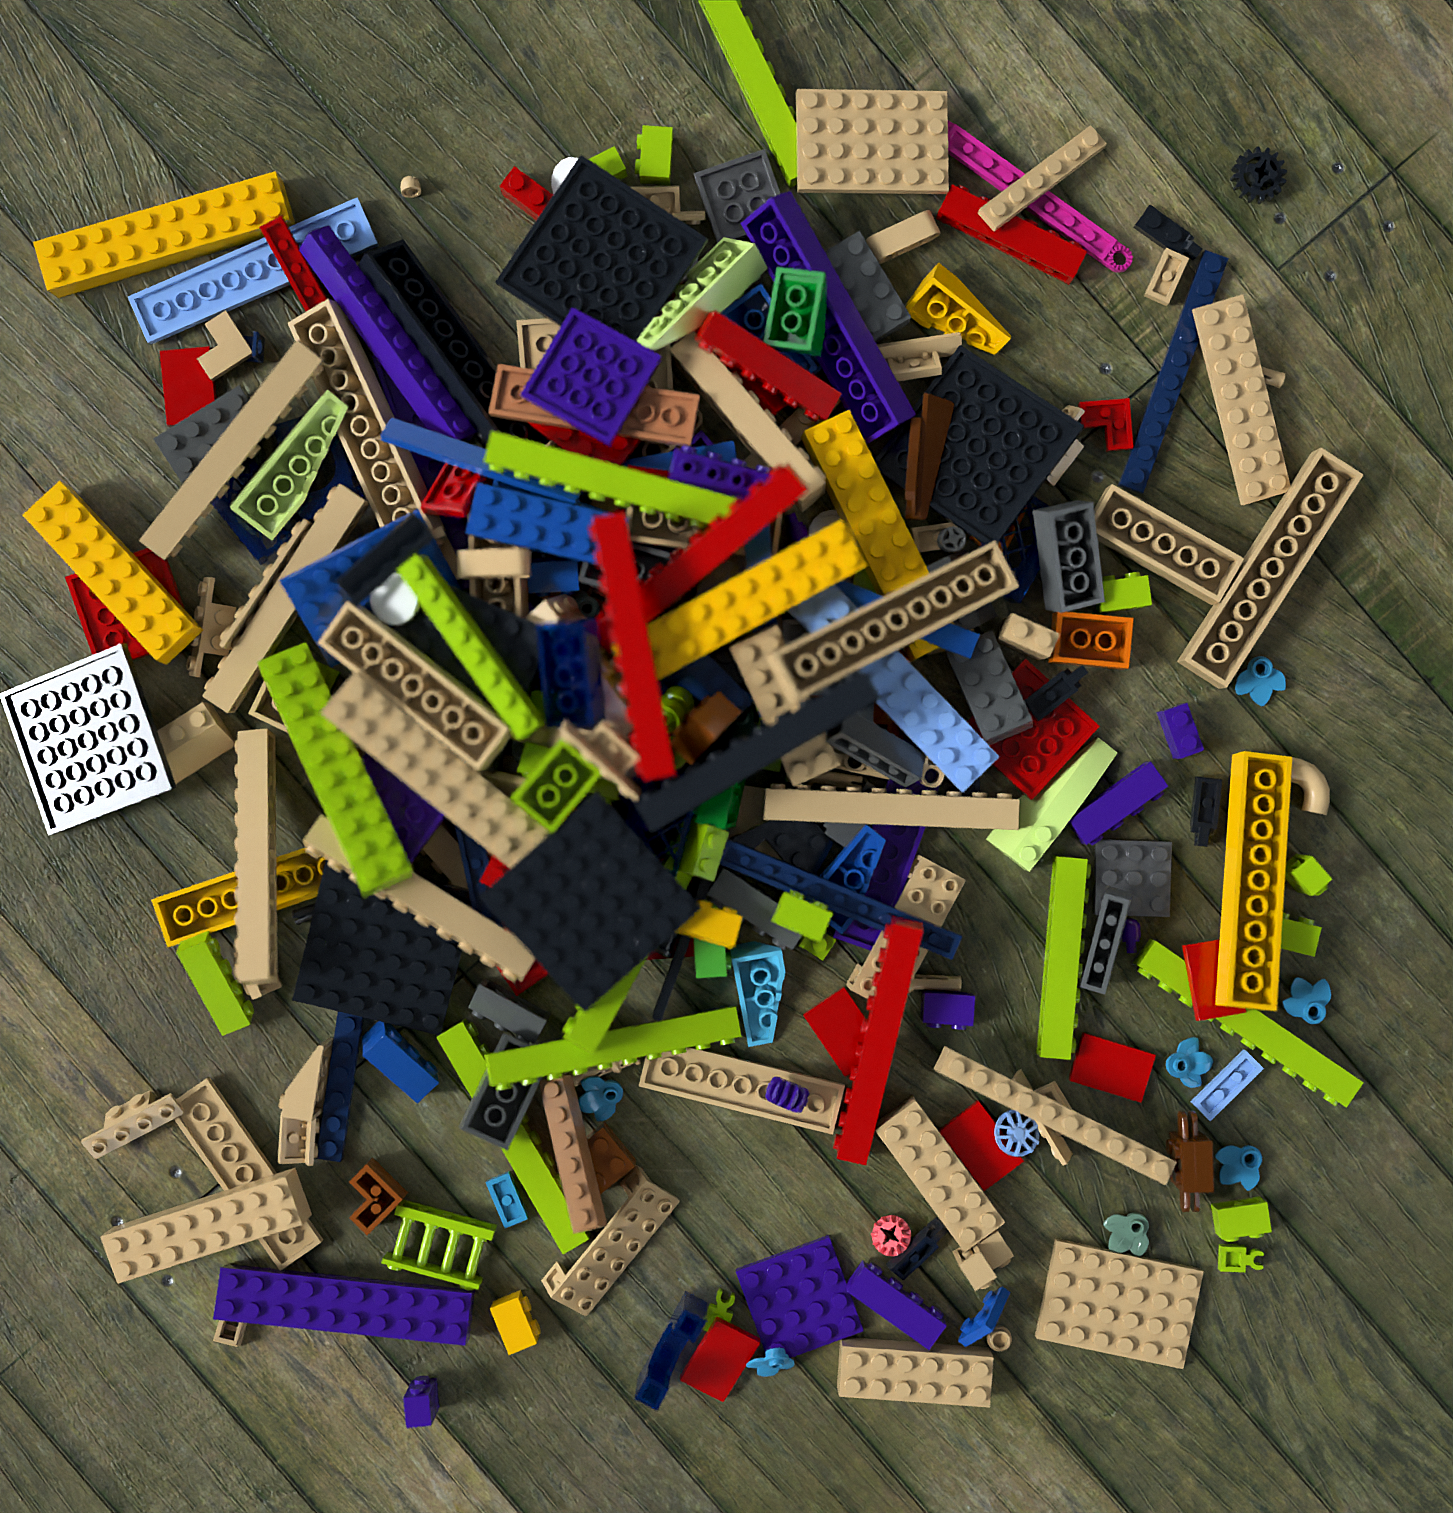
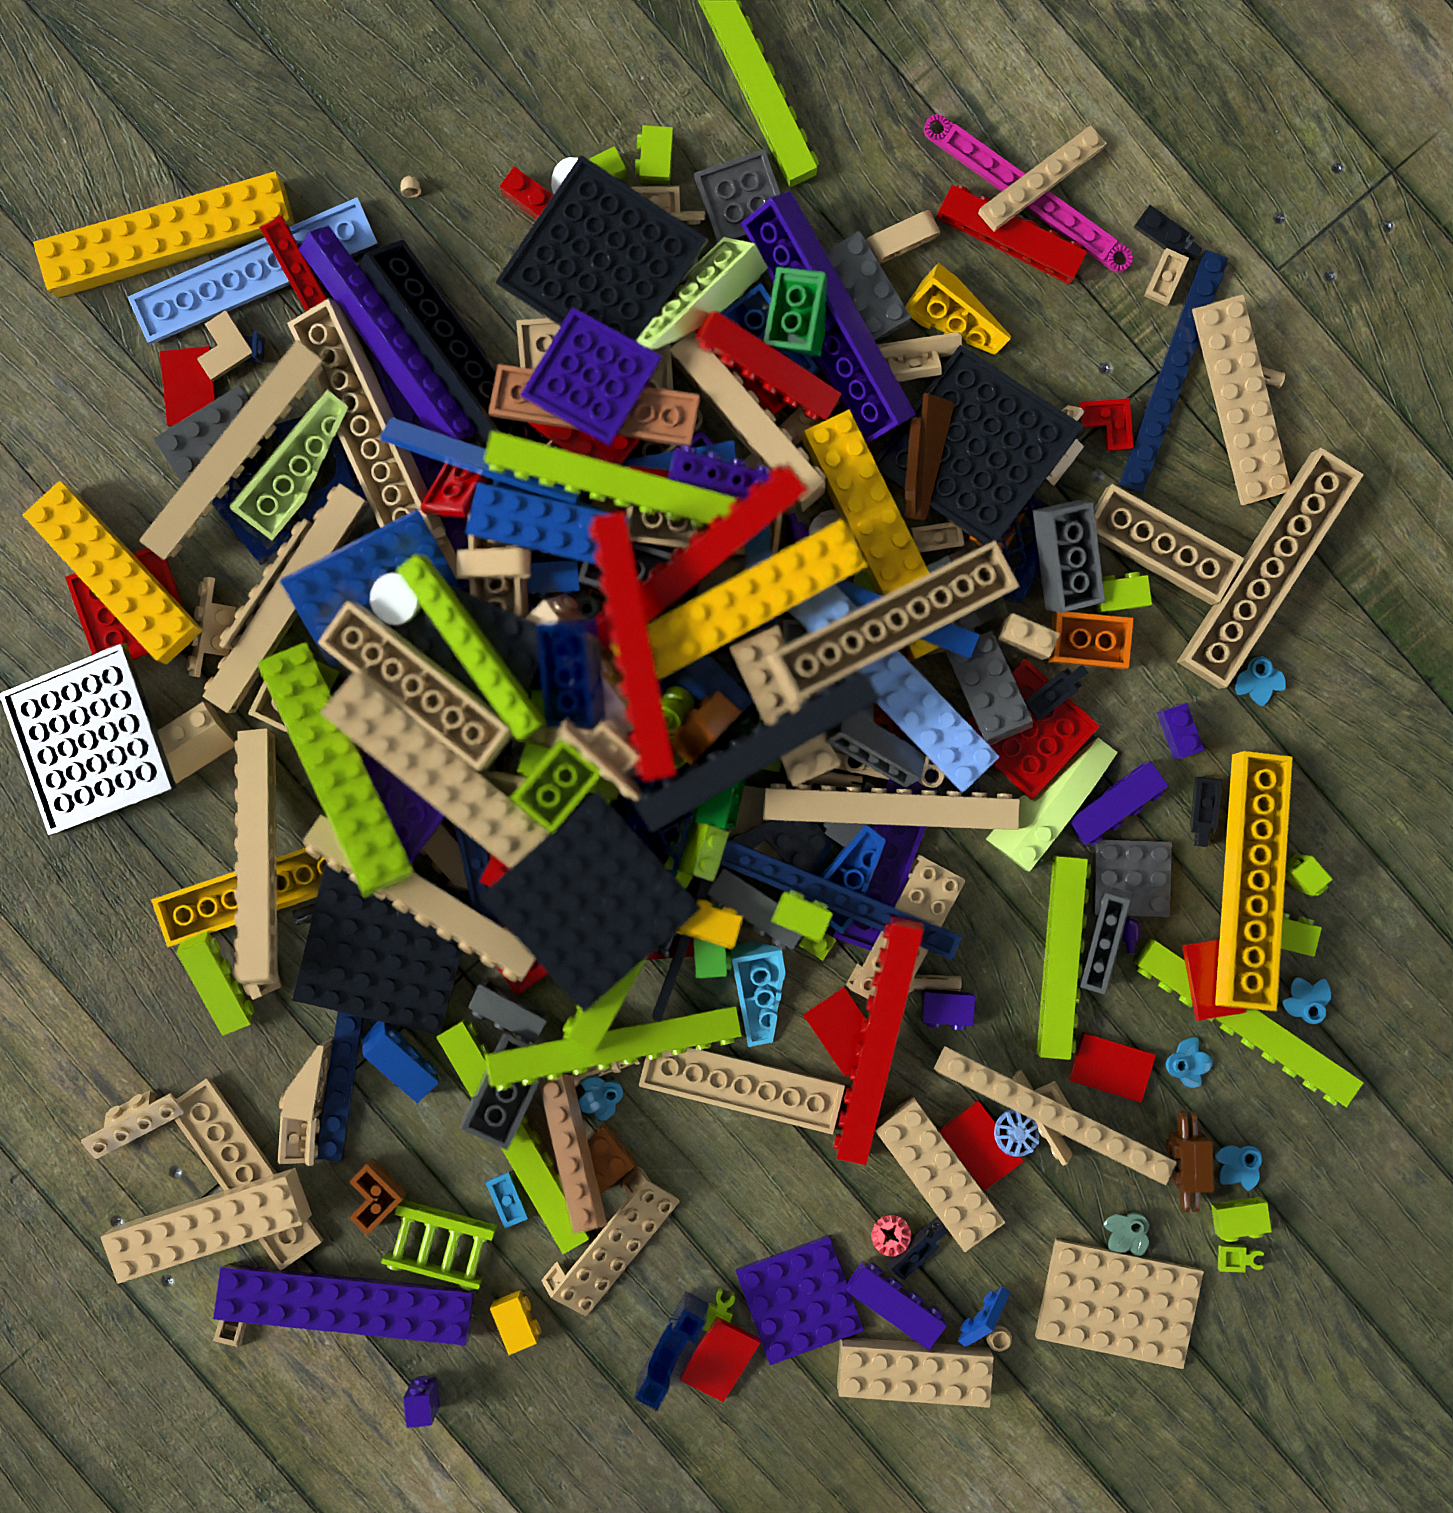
black fence [336,511,434,607] -> none
dark azure plate [746,1348,795,1377] -> none
dark purple gear [765,1076,810,1113] -> none
tan plate [796,89,949,194] -> none
dark grey wheel [937,526,966,553] -> none
tan brick [952,1229,1014,1291] -> none
light blue plate [1190,1049,1264,1121] -> none
black gear [1230,146,1288,204] -> none
tan cylinder [1289,756,1330,815] -> none

